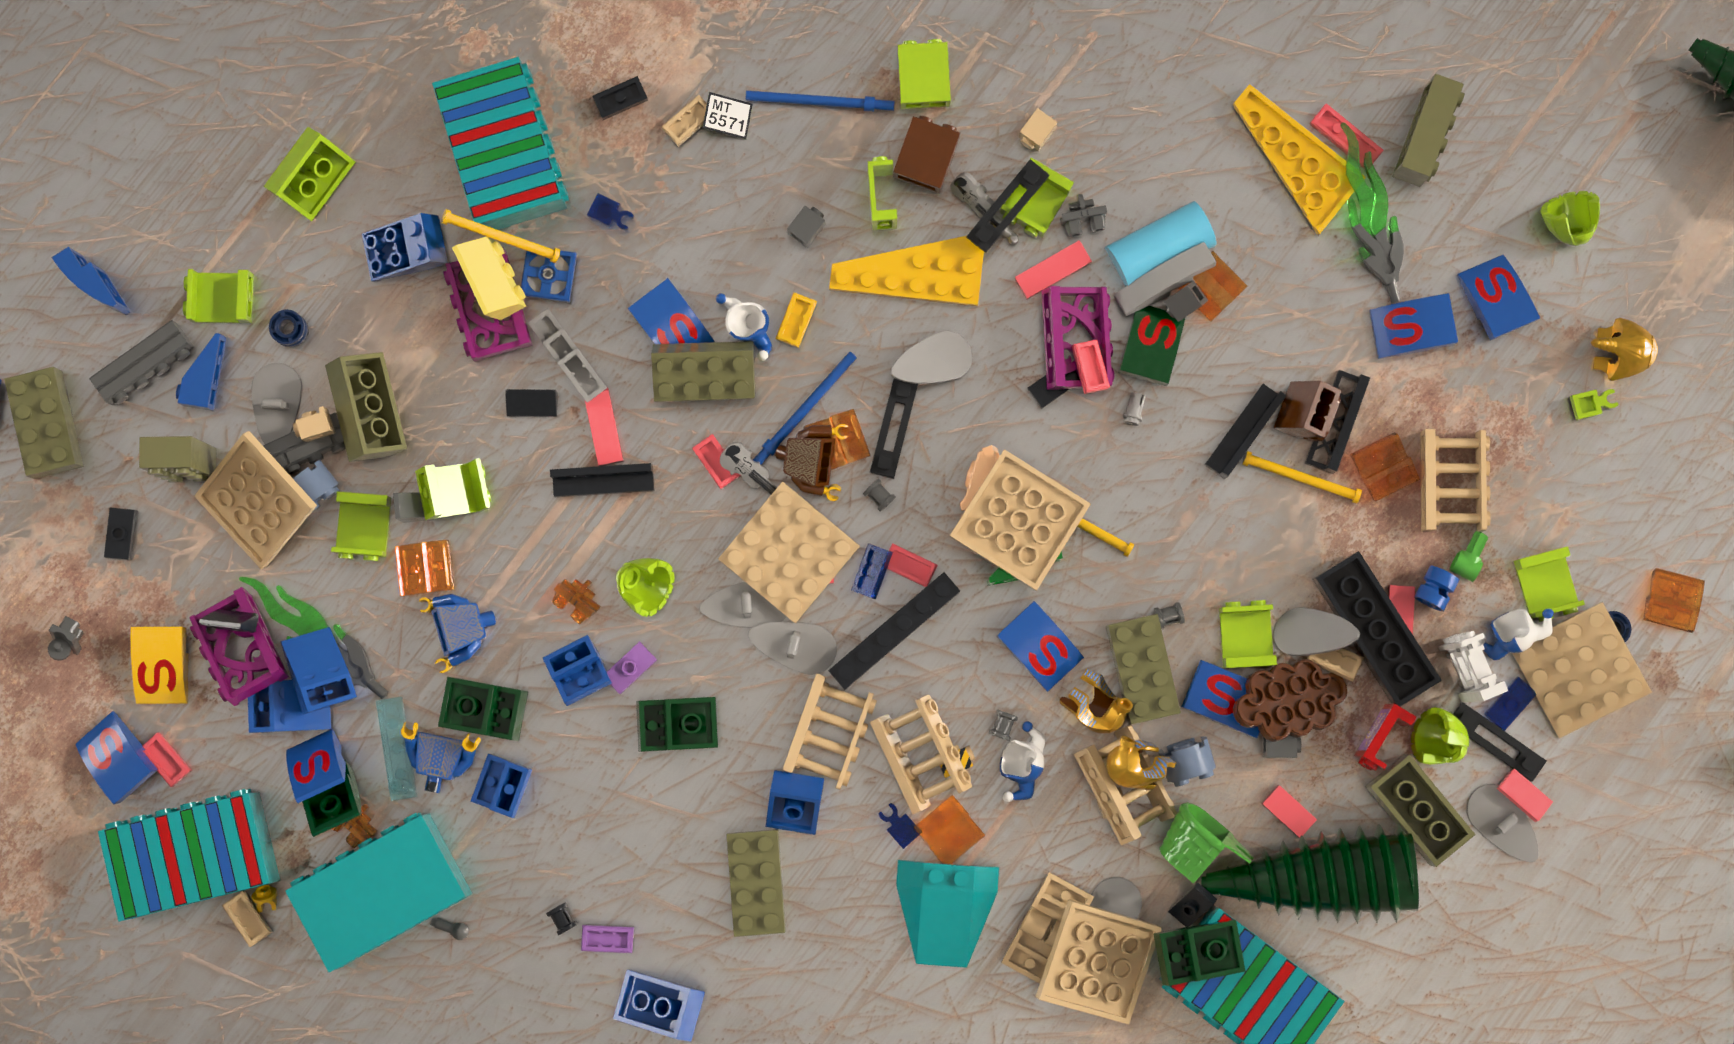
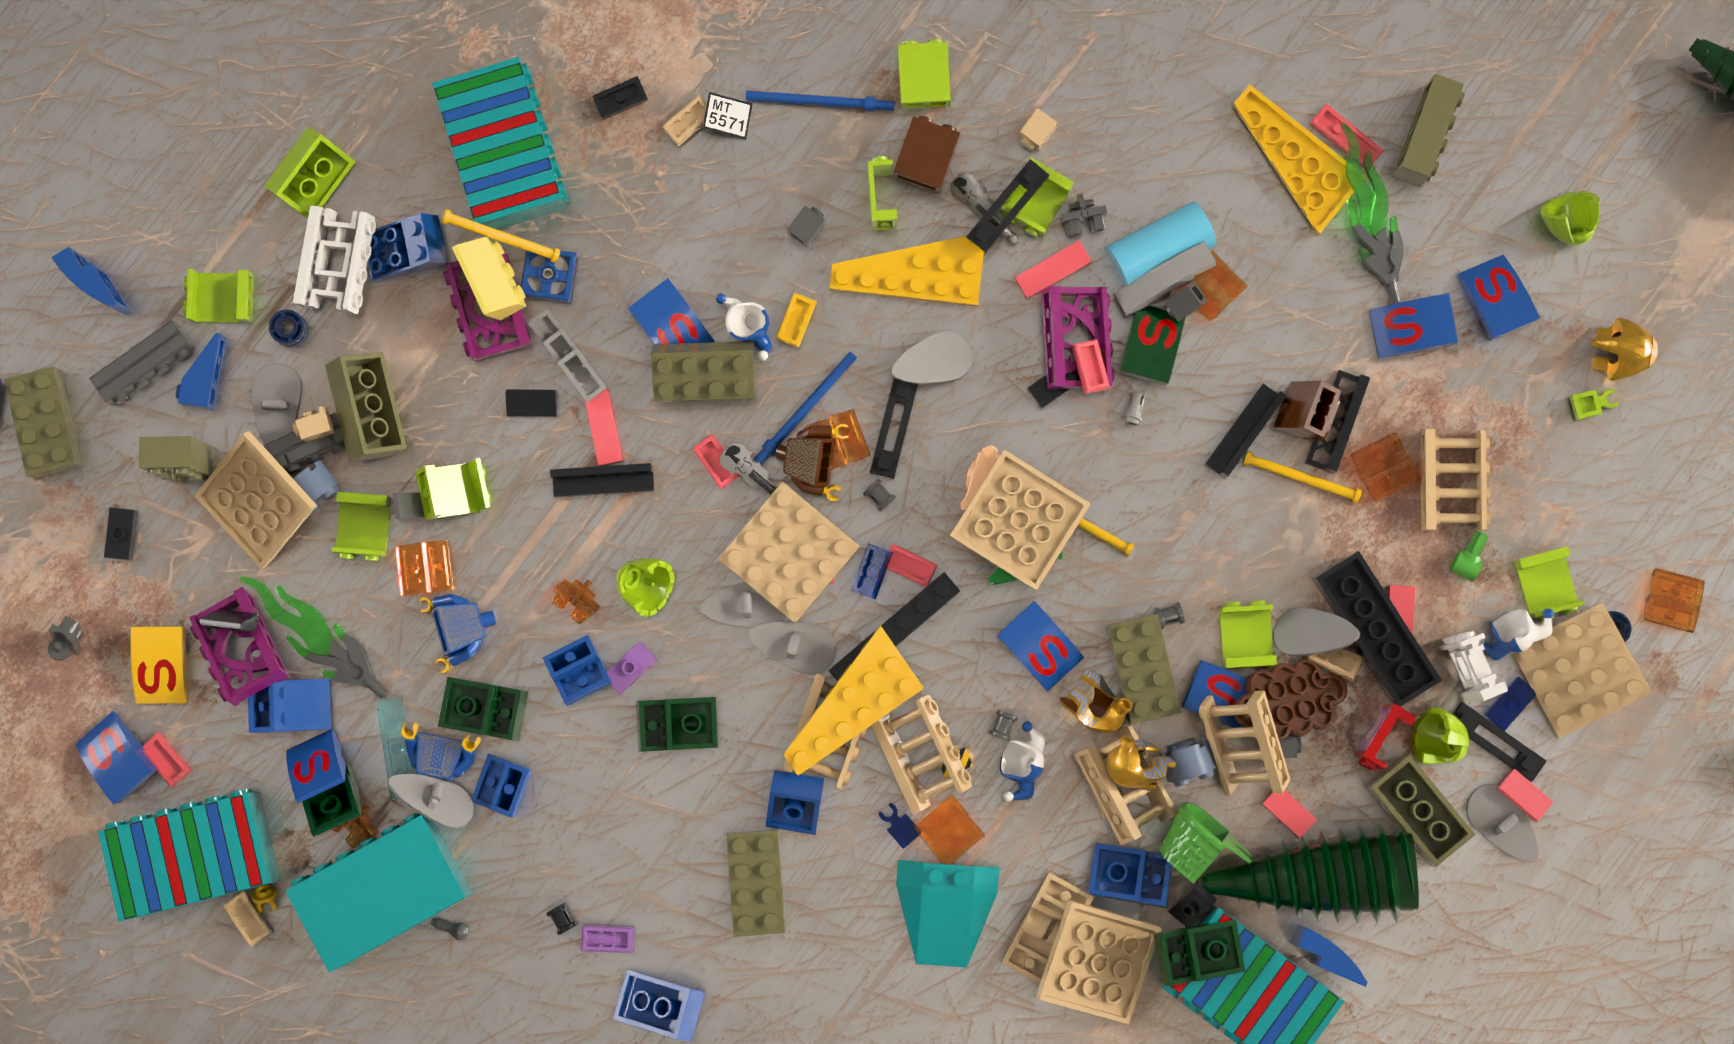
blue slope [280,627,357,714] -> none
clear blue plate [587,193,634,231] -> none
blue wheel [1414,565,1460,612] -> none
none -> white fence [293,205,376,314]
none -> light grey shield [388,774,474,829]
none -> yellow wing [783,625,924,775]
none -> blue slope [1088,843,1173,908]
none -> tan fence [1199,690,1291,795]
none -> blue slope [1290,924,1368,987]

